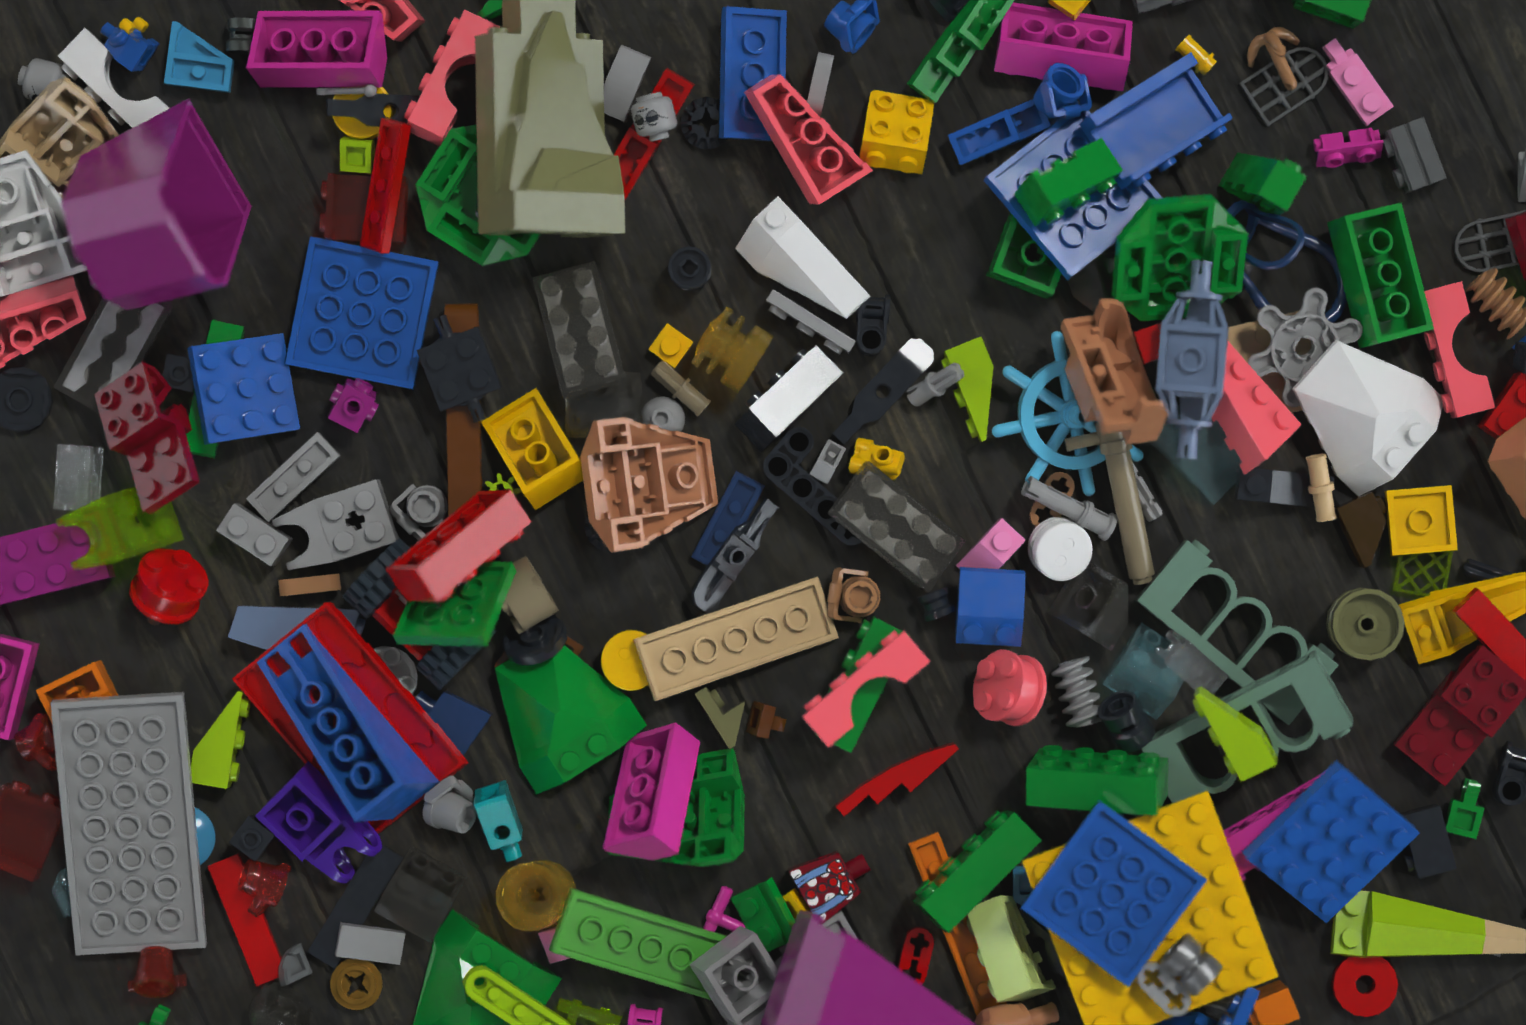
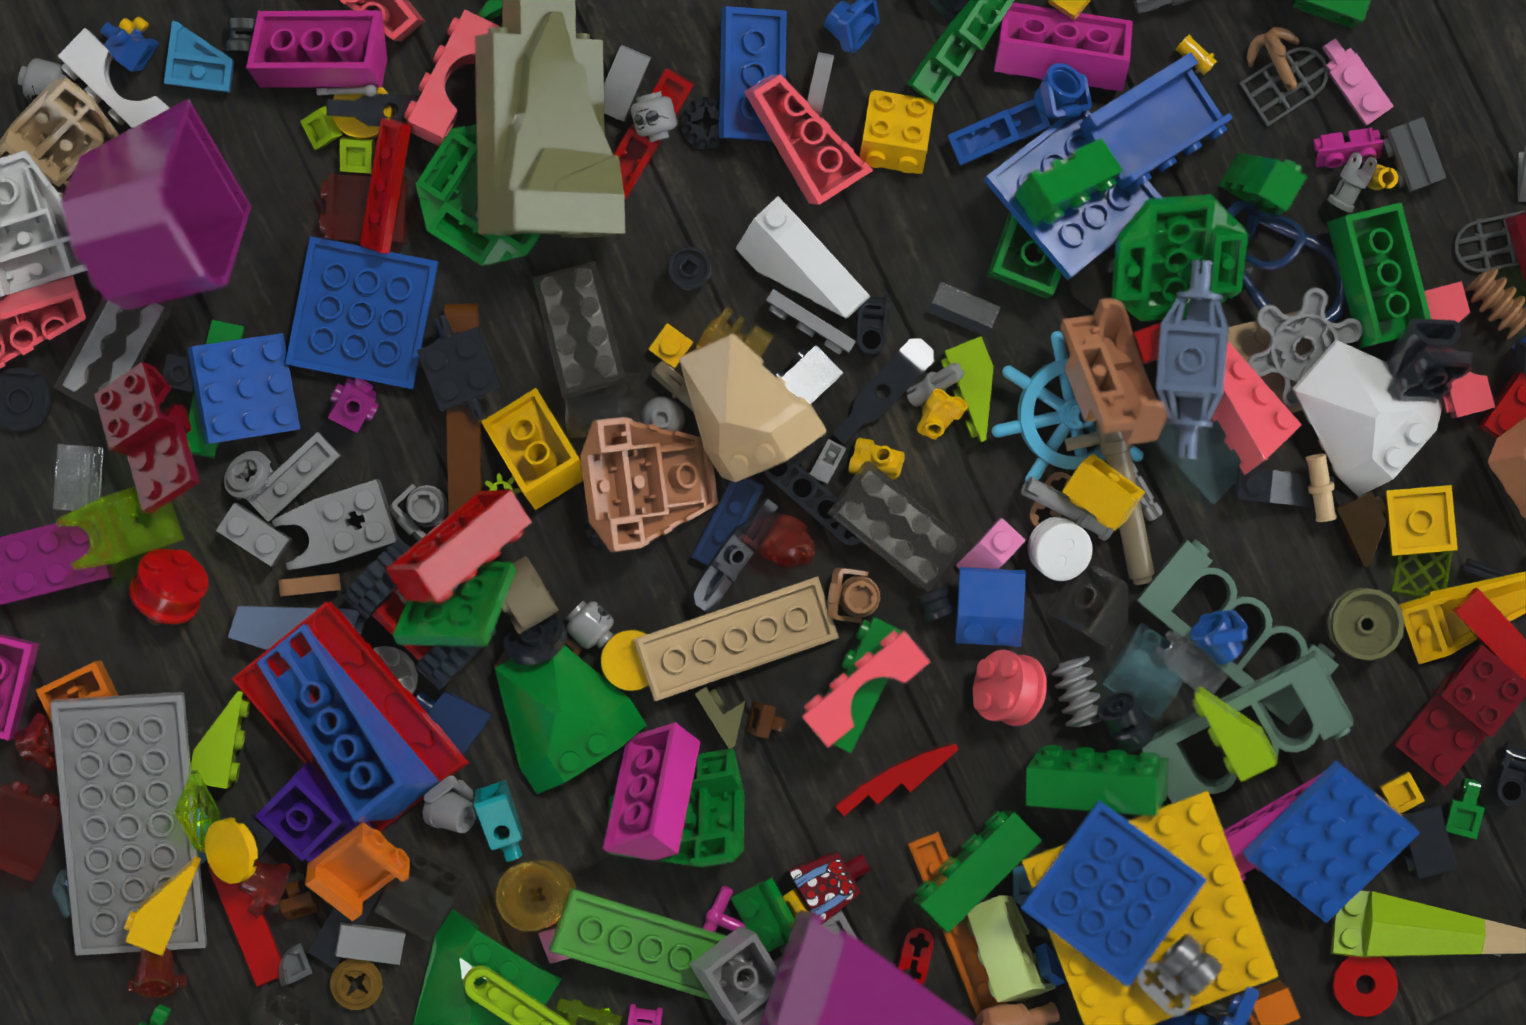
none -> yellow slope [124,856,201,956]
none -> clear neon green window [174,770,220,853]
none -> yellow tile [205,817,258,884]
none -> light grey gear [224,451,273,500]
none -> reddish brown tile [279,880,320,921]
none -> lime plate [300,106,343,150]
none -> orange panel [306,822,410,921]
none -> light grey head [565,601,614,649]
none -> tan wedge [679,333,827,482]
none -> clear red piece [758,515,815,567]
none -> yellow plate [917,388,968,440]
none -> clear tile [928,282,1001,338]
none -> blue tile [1035,943,1066,986]
none -> yellow brick [1062,453,1145,530]
none -> blue piece [1190,610,1248,665]
none -> light grey piece [1327,152,1377,213]
none -> yellow pin [1367,164,1398,190]
none -> yellow plate [1379,771,1425,814]
none -> black piece [1386,319,1474,401]

